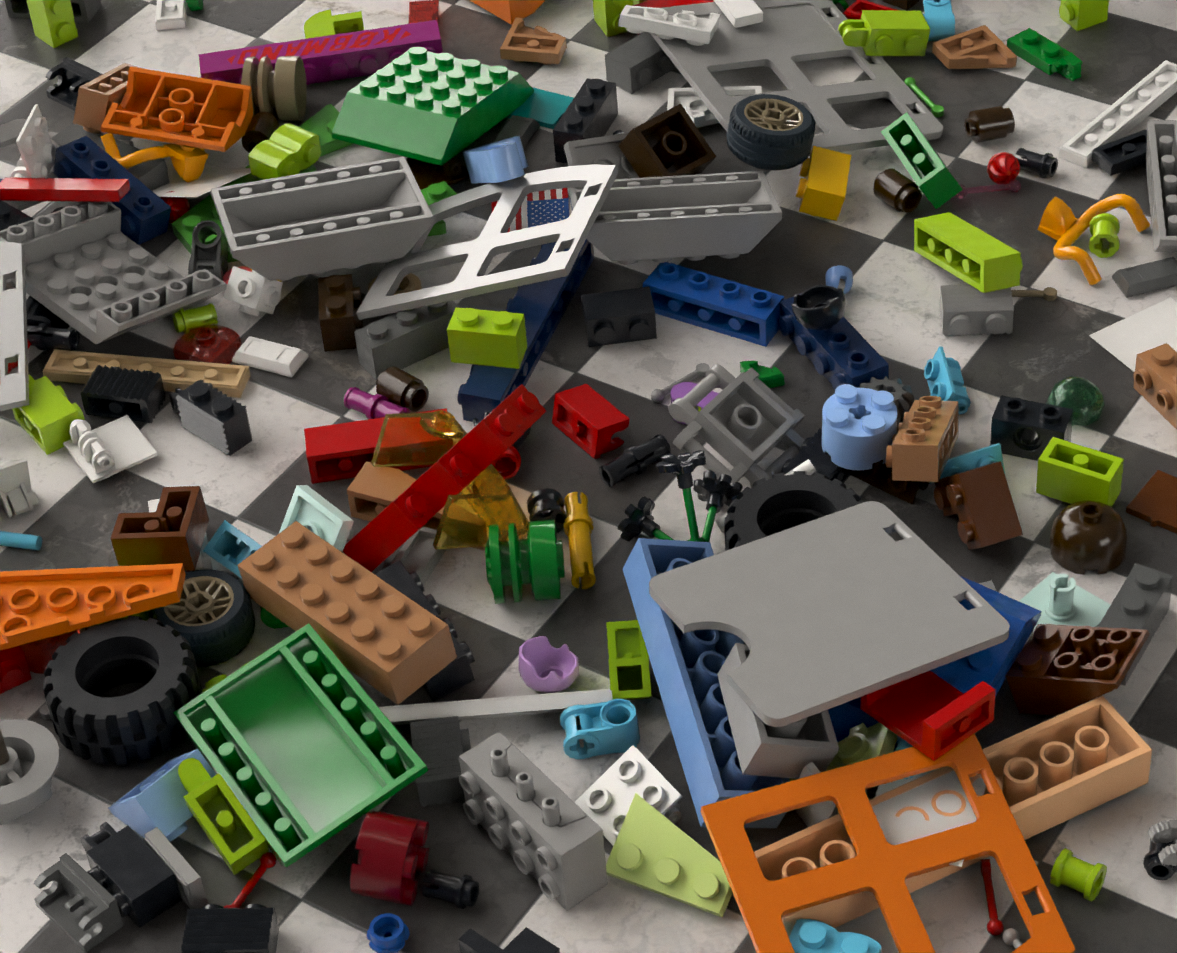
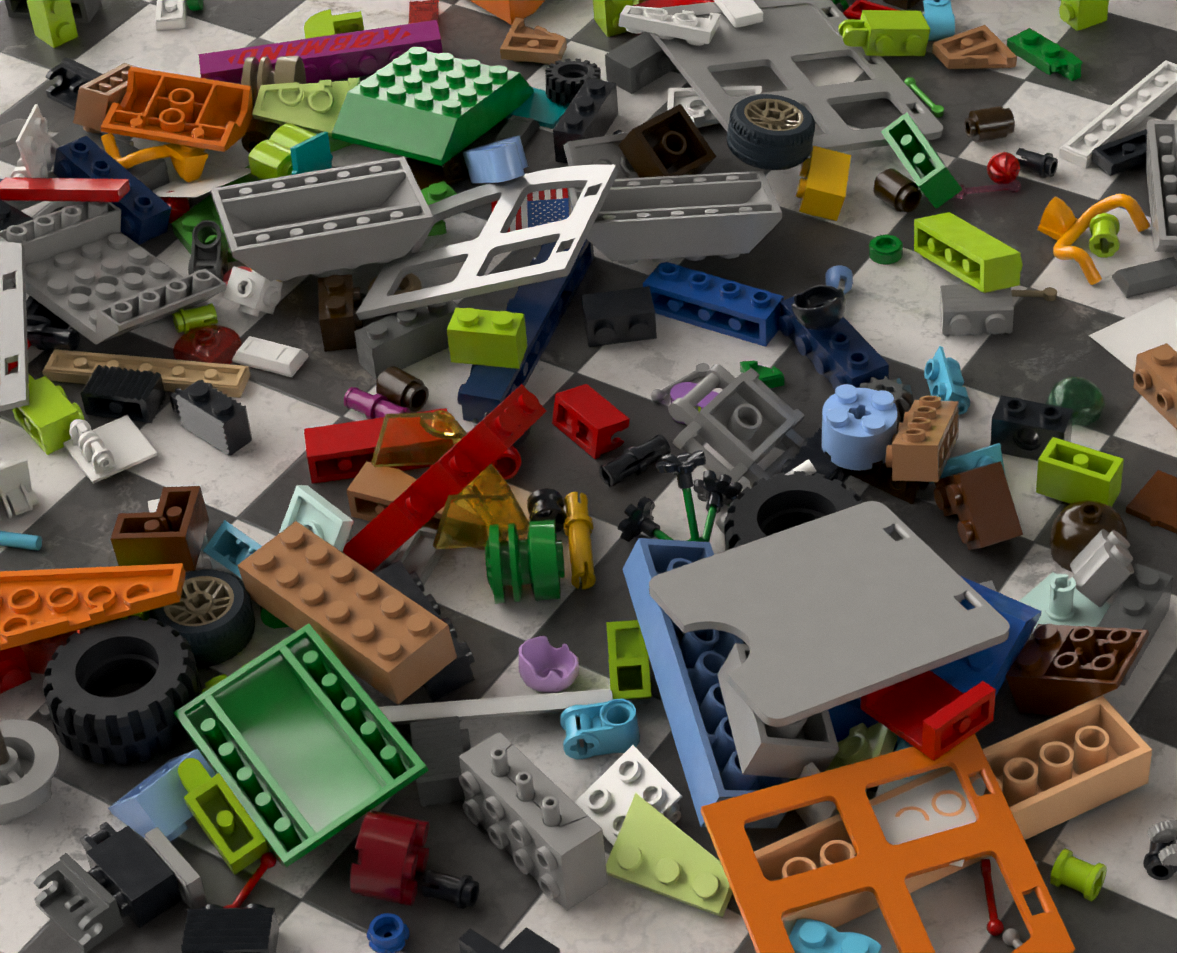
none -> yellowish green wing [252,77,361,137]
none -> teal piece [290,132,333,175]
none -> black tyre [545,59,601,105]
none -> green tile [869,234,903,265]
none -> light grey brick [1070,529,1134,607]

